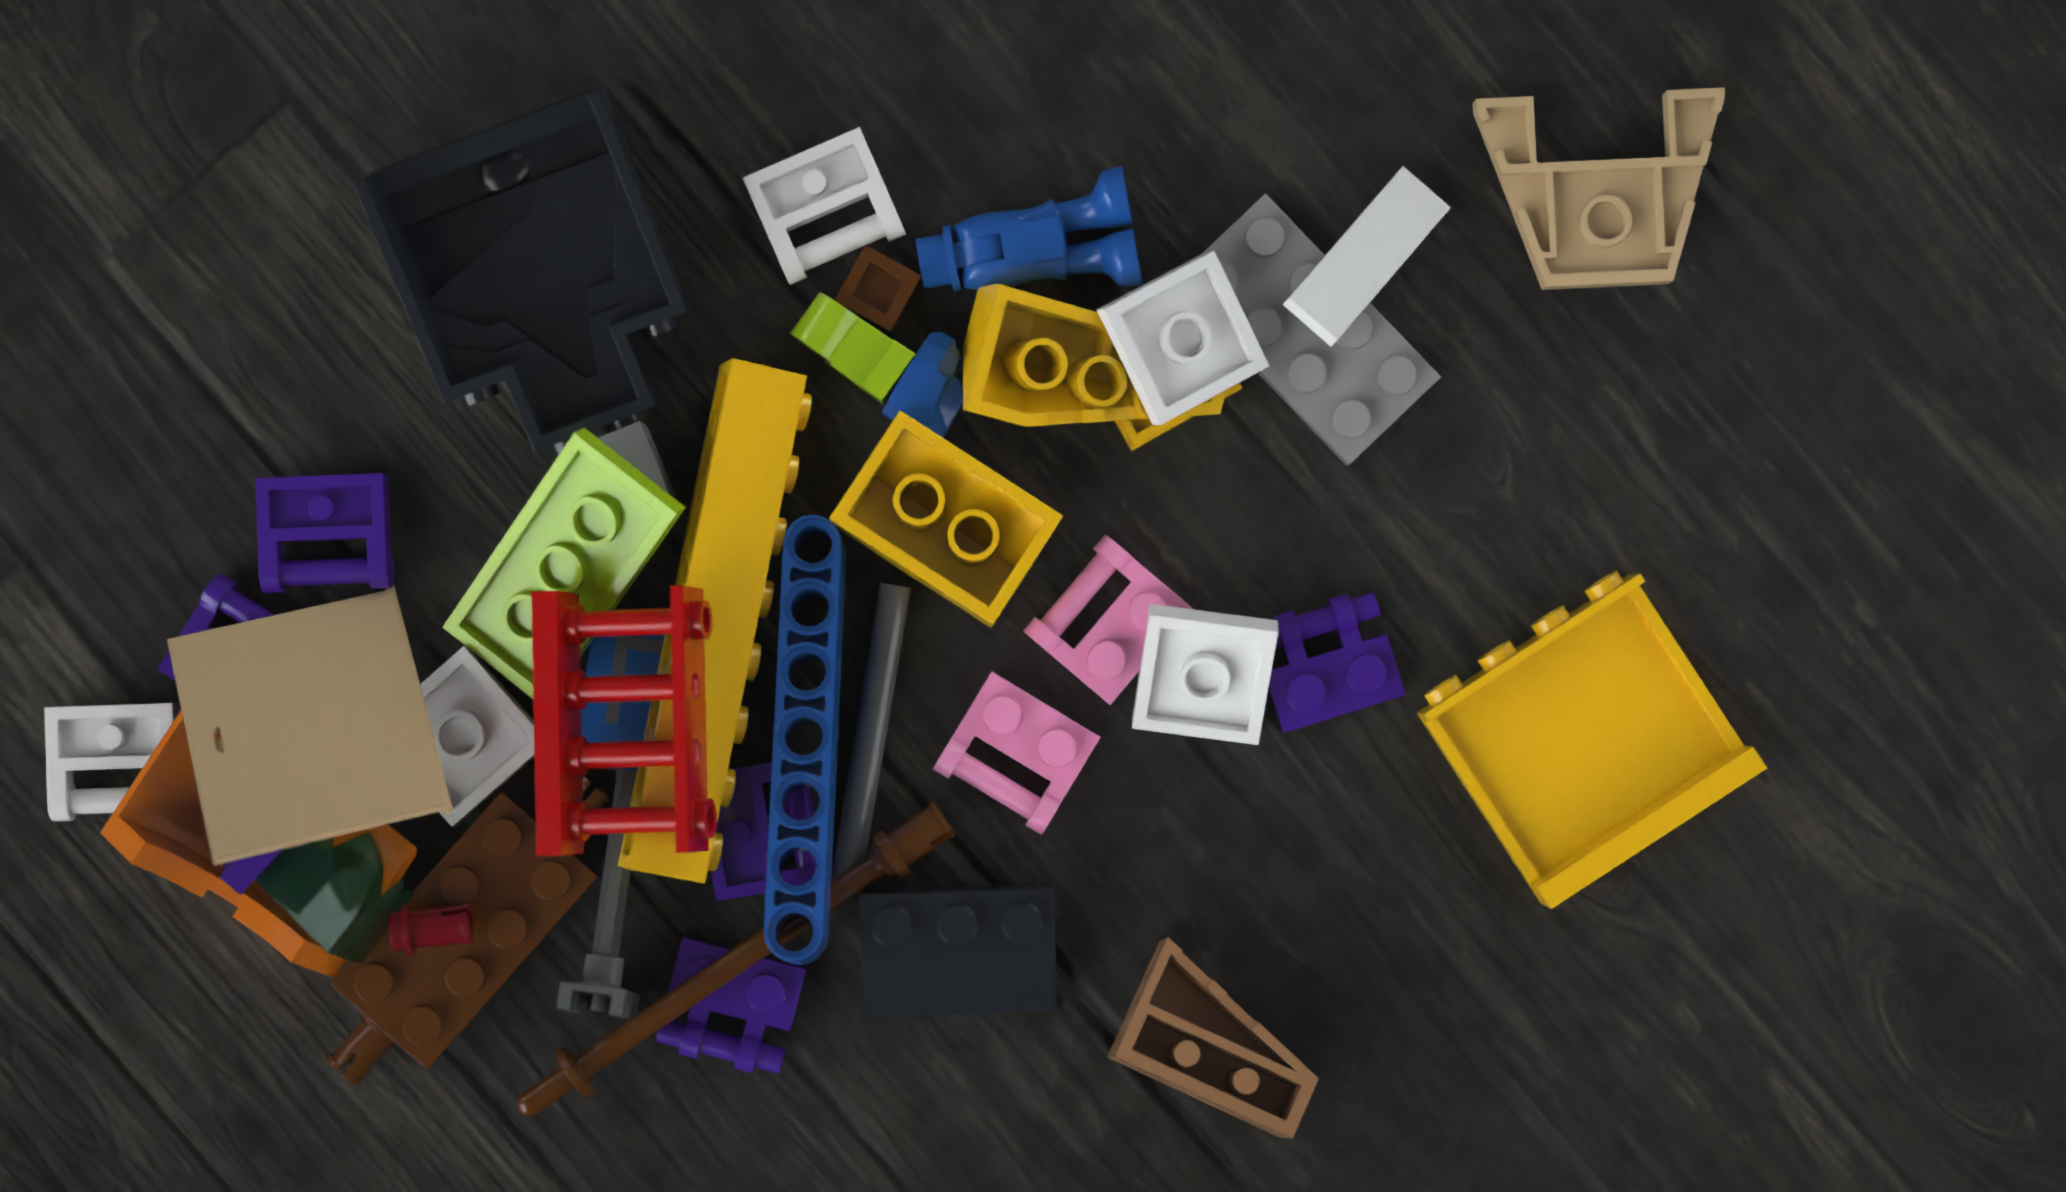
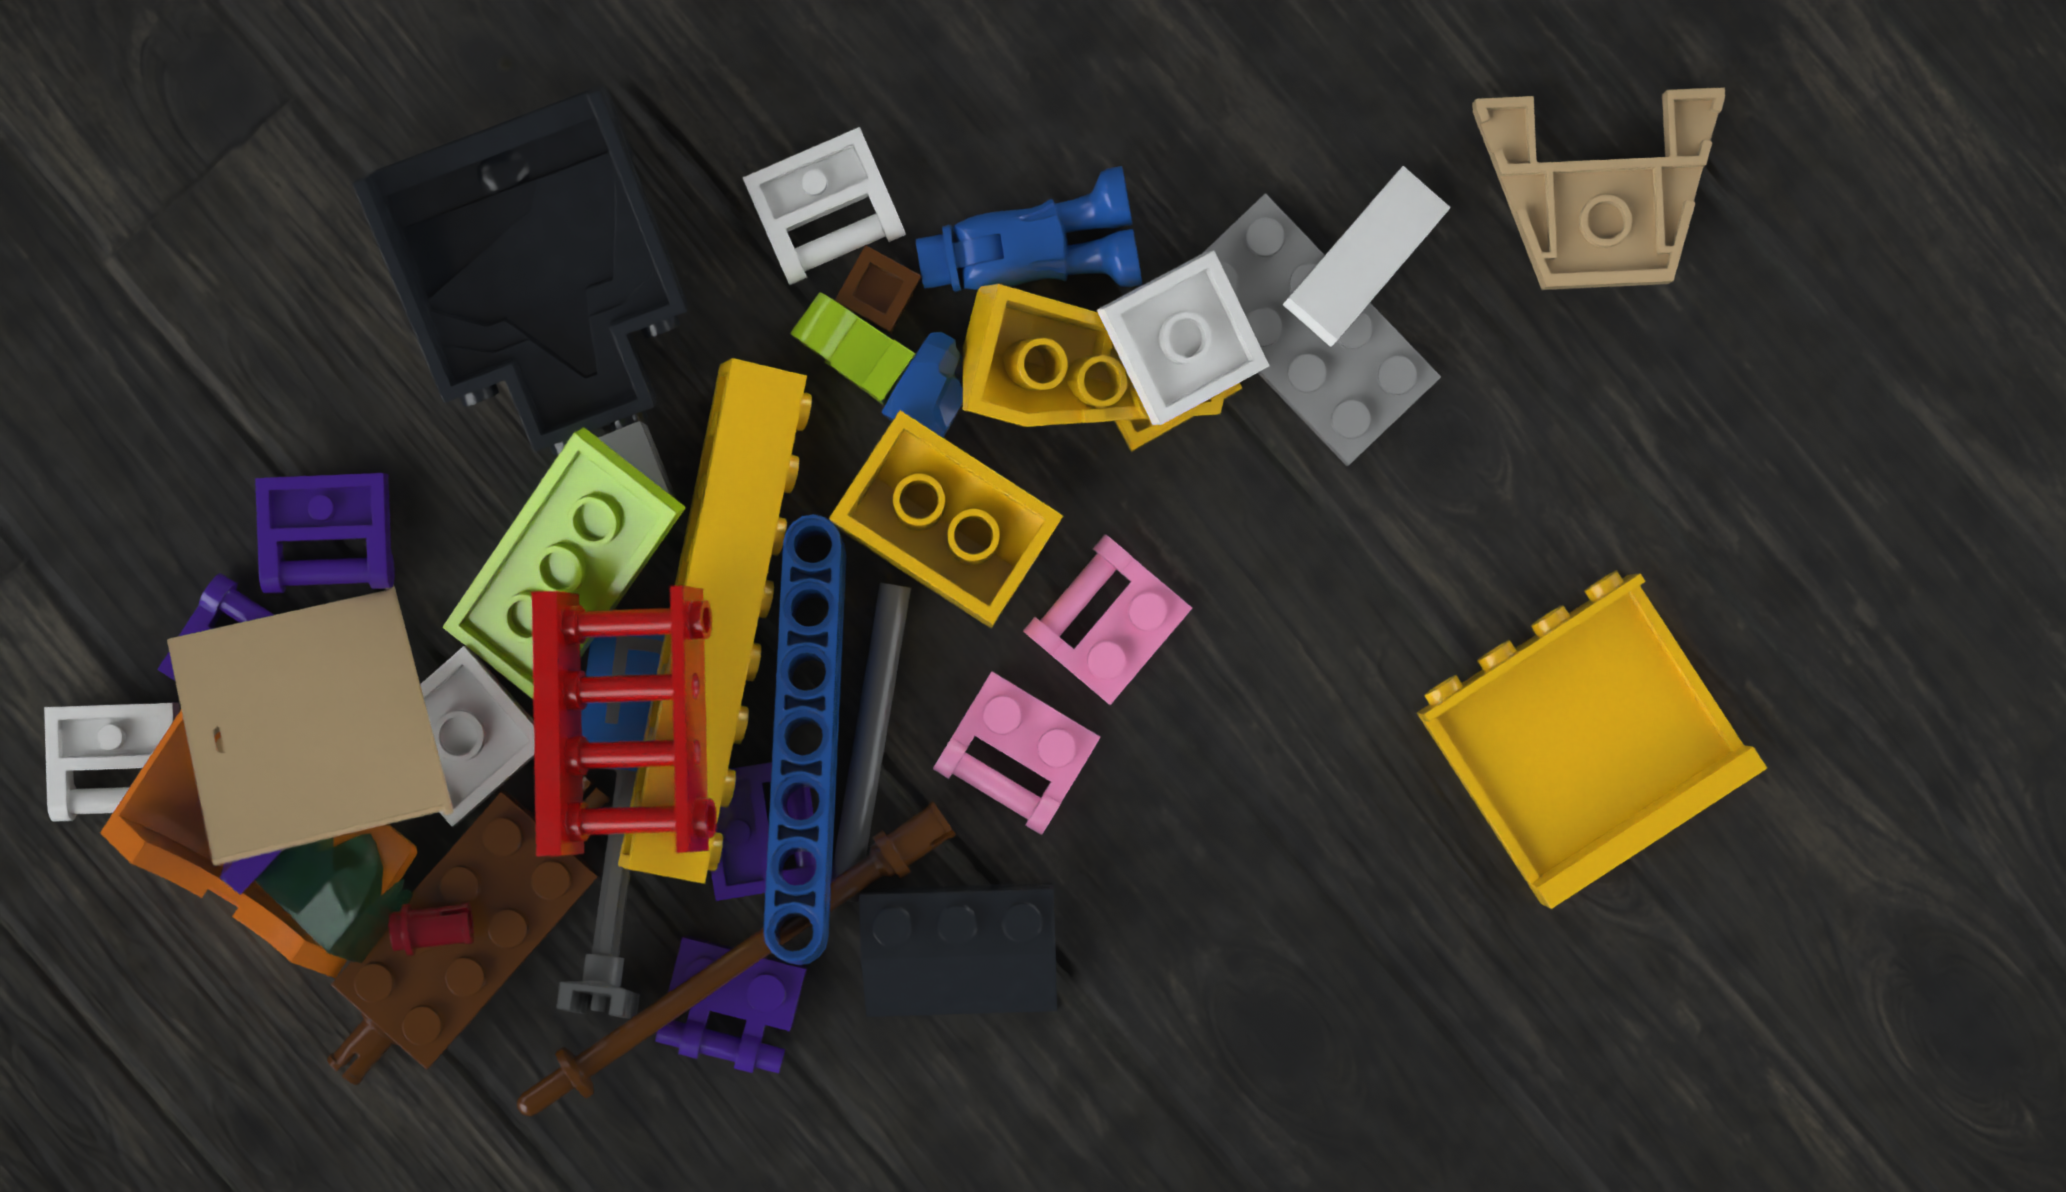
medium nougat wedge [1107,937,1319,1139] -> none
white plate [1132,604,1278,745] -> none
dark purple plate [1268,592,1406,733] -> none

